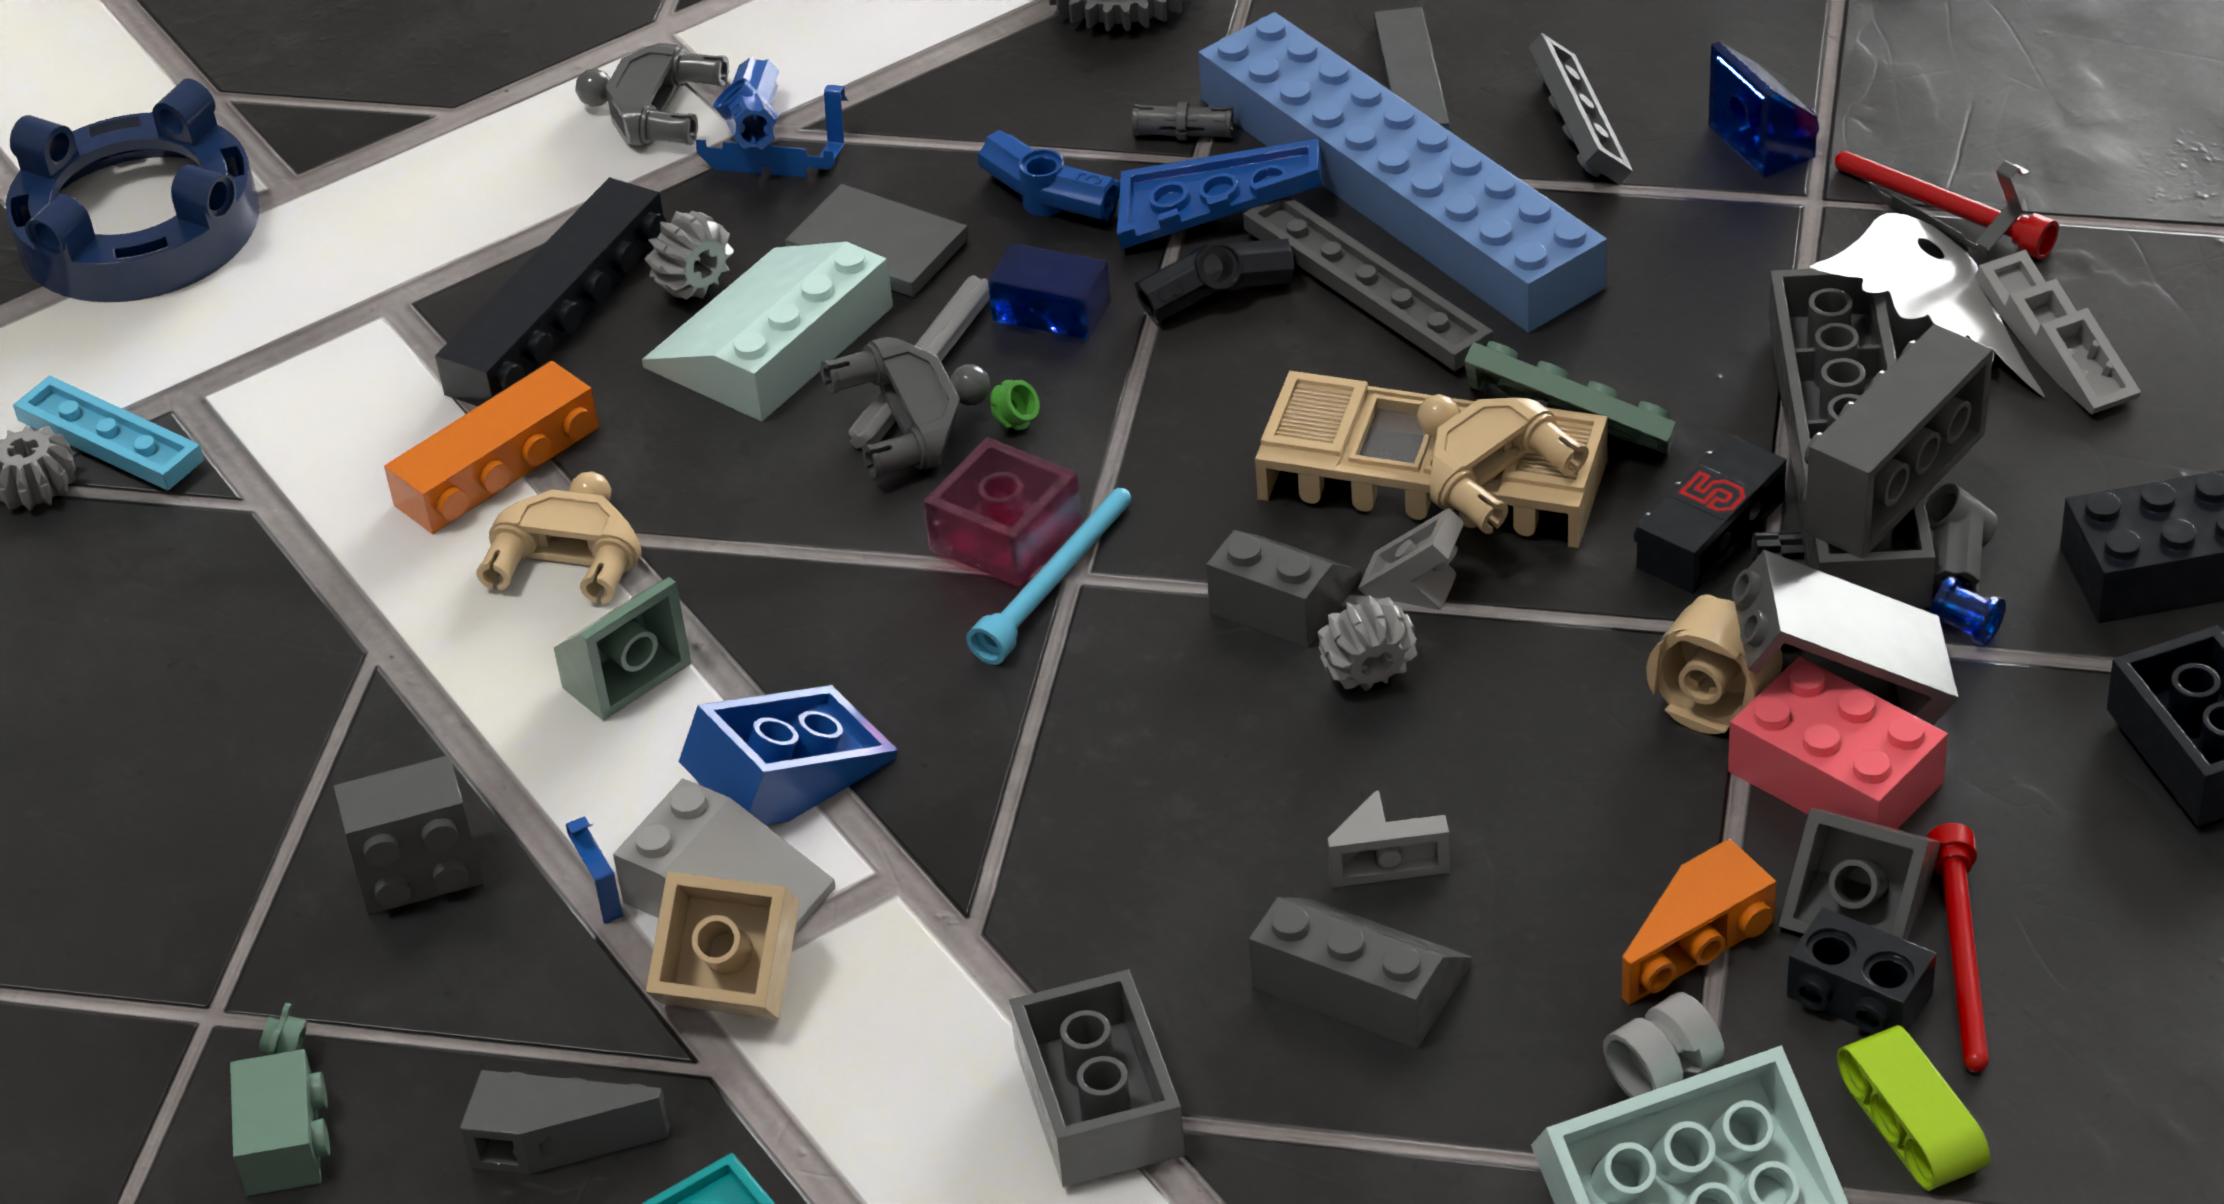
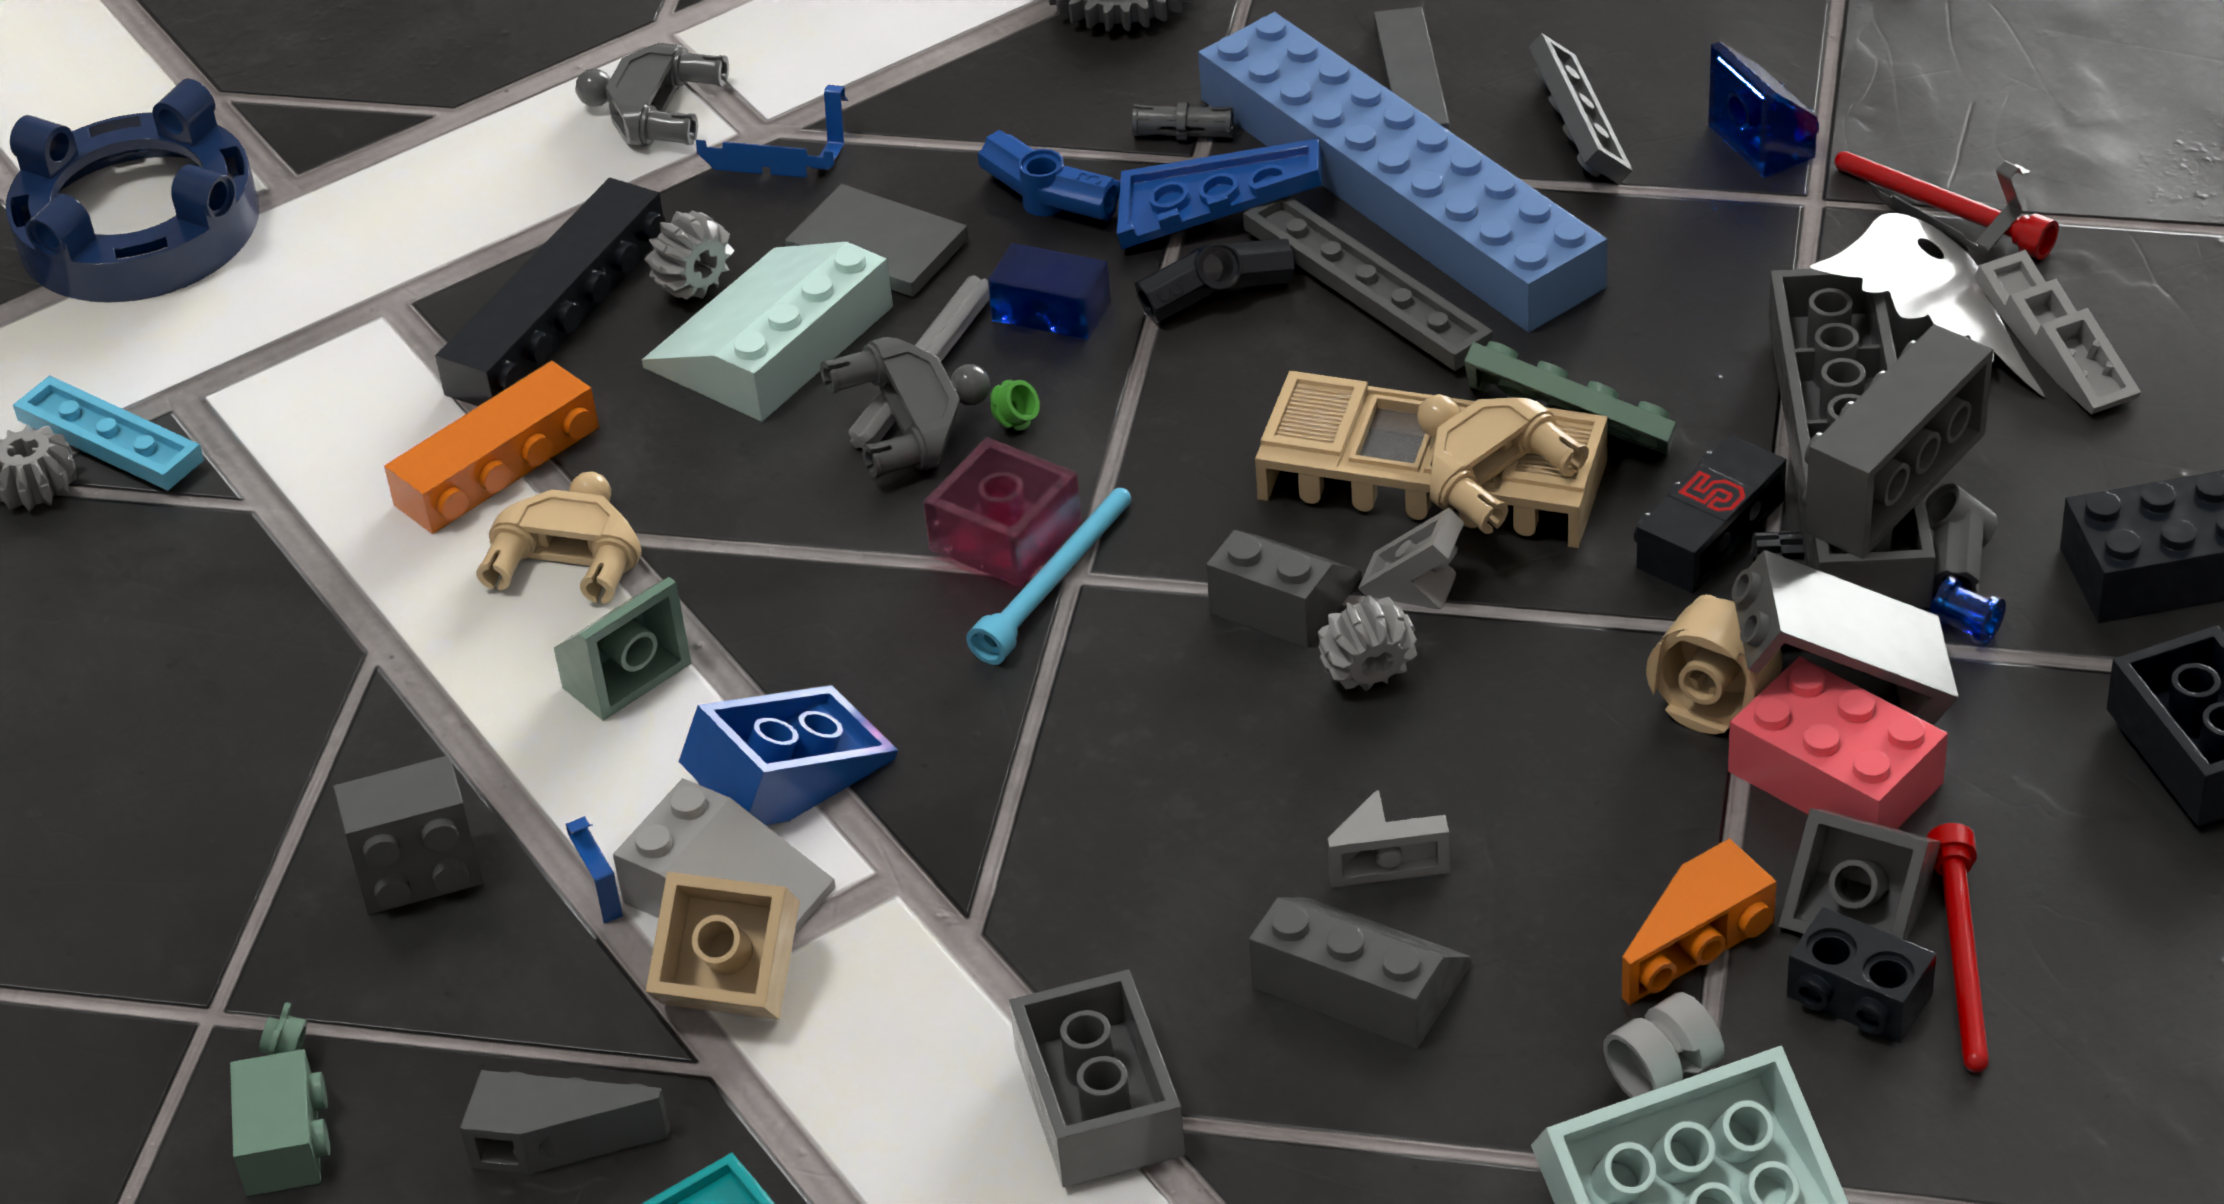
blue piece [713,57,779,150] -> none
lime beam [1837,1025,1990,1191] -> none

